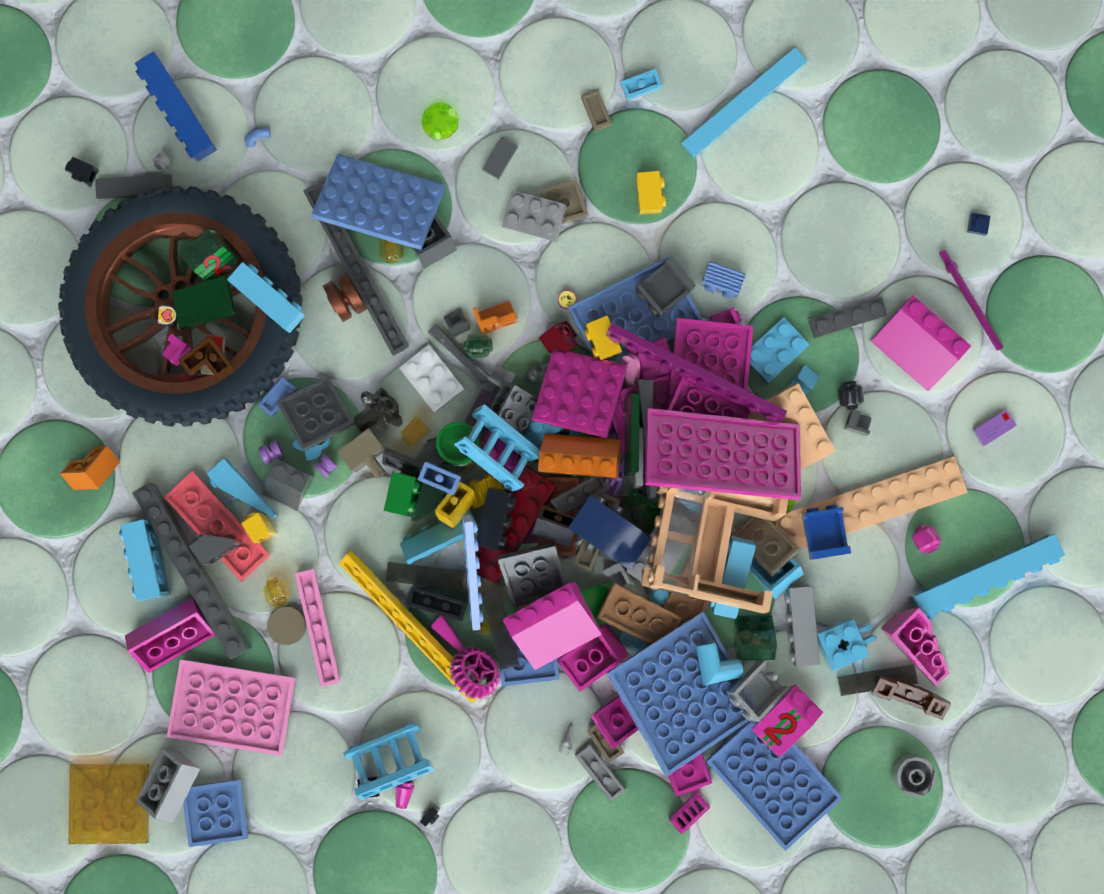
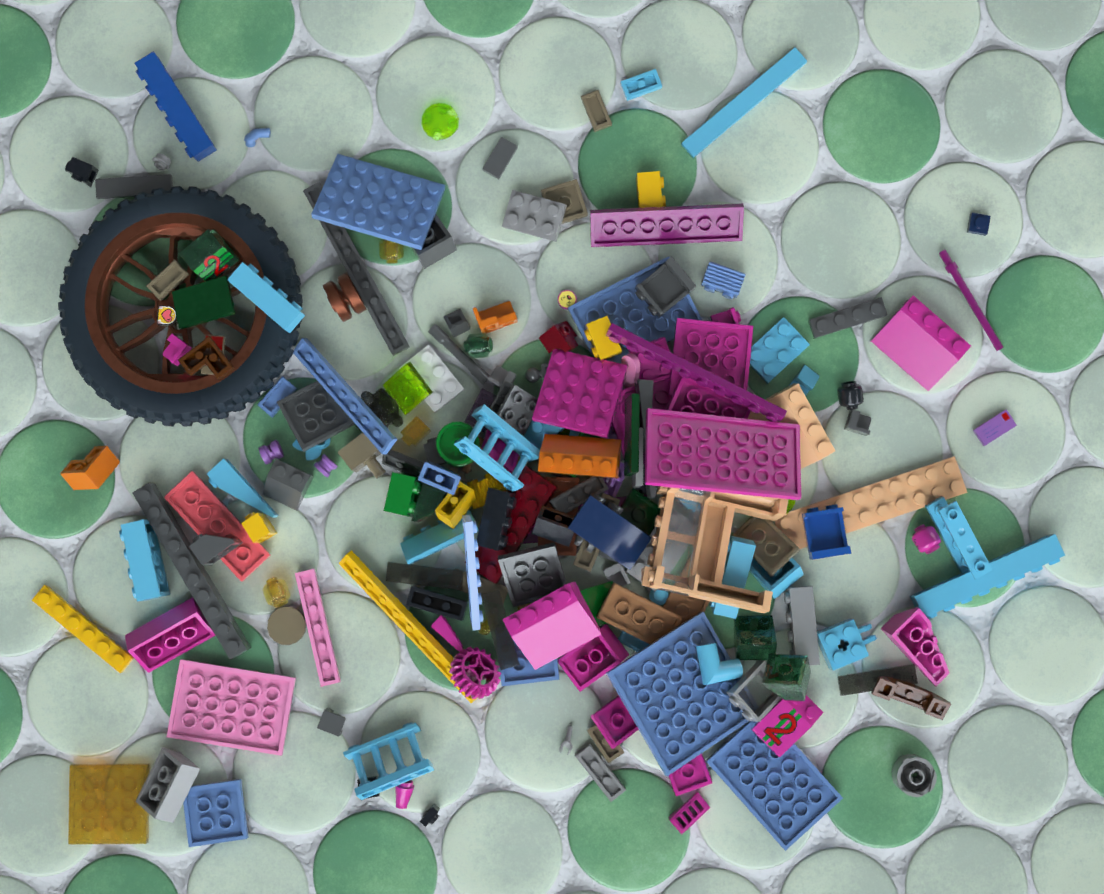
none -> yellow plate [32,585,134,673]
none -> dark tan tile [146,260,189,301]
none -> medium blue plate [293,338,398,454]
none -> dark grey panel [317,708,346,737]
none -> clear neon green plate [383,362,433,415]
none -> plate [590,203,744,247]
none -> clear green slope [762,654,811,701]
none -> medium azure fence [925,496,993,579]

